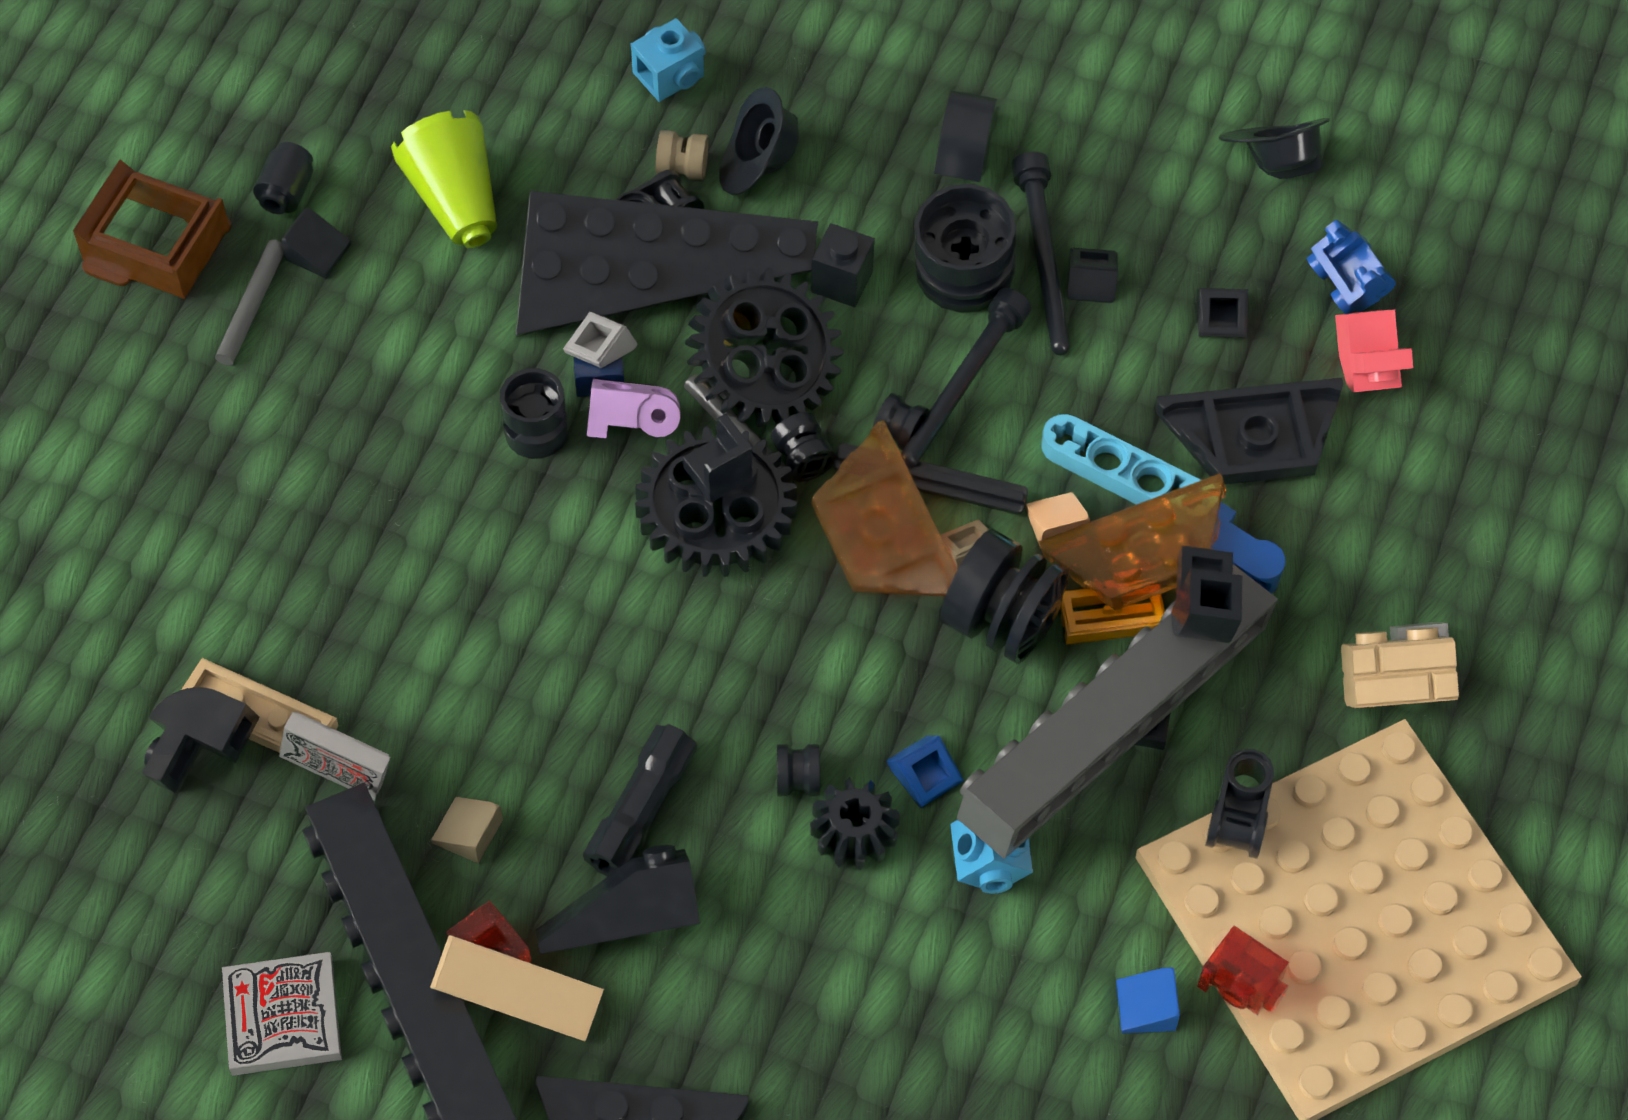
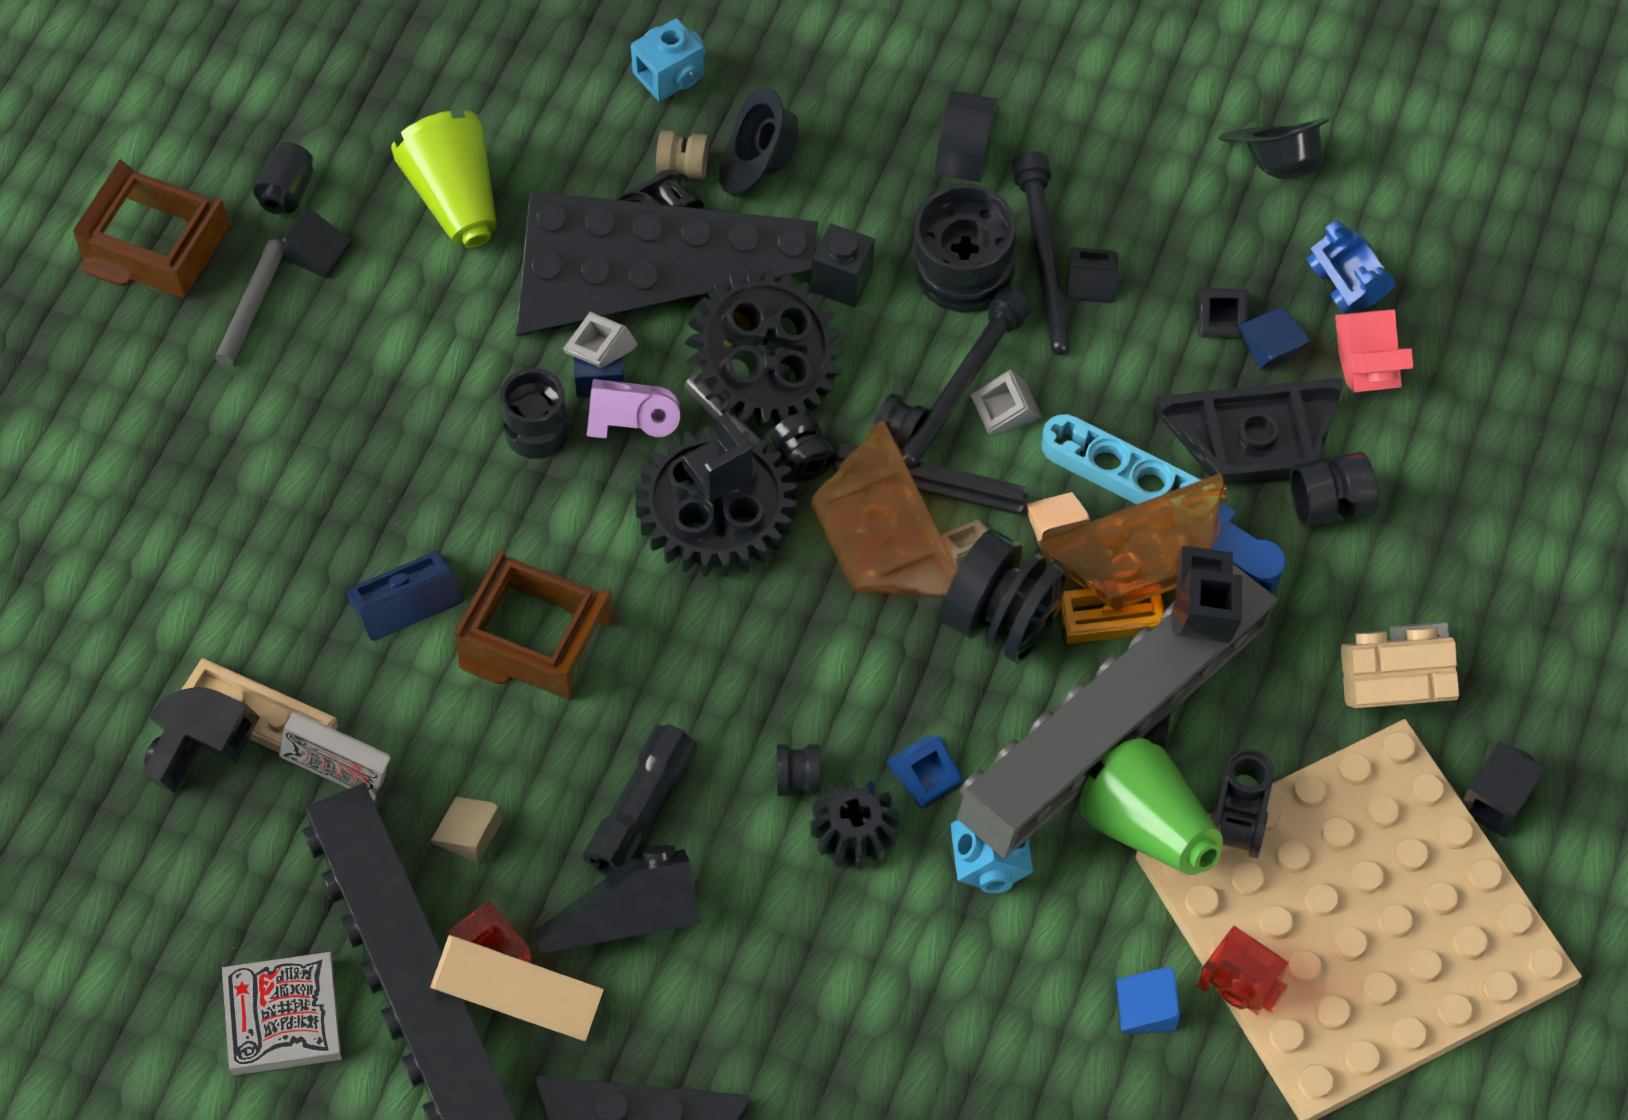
none -> dark blue slope [346,551,462,641]
none -> reddish brown piece [454,550,615,700]
none -> light grey slope [971,370,1042,436]
none -> bright green cone [1080,738,1223,875]
none -> dark blue slope [1238,307,1310,369]
none -> black wheel [1290,452,1378,528]
none -> black brick [1463,741,1545,838]

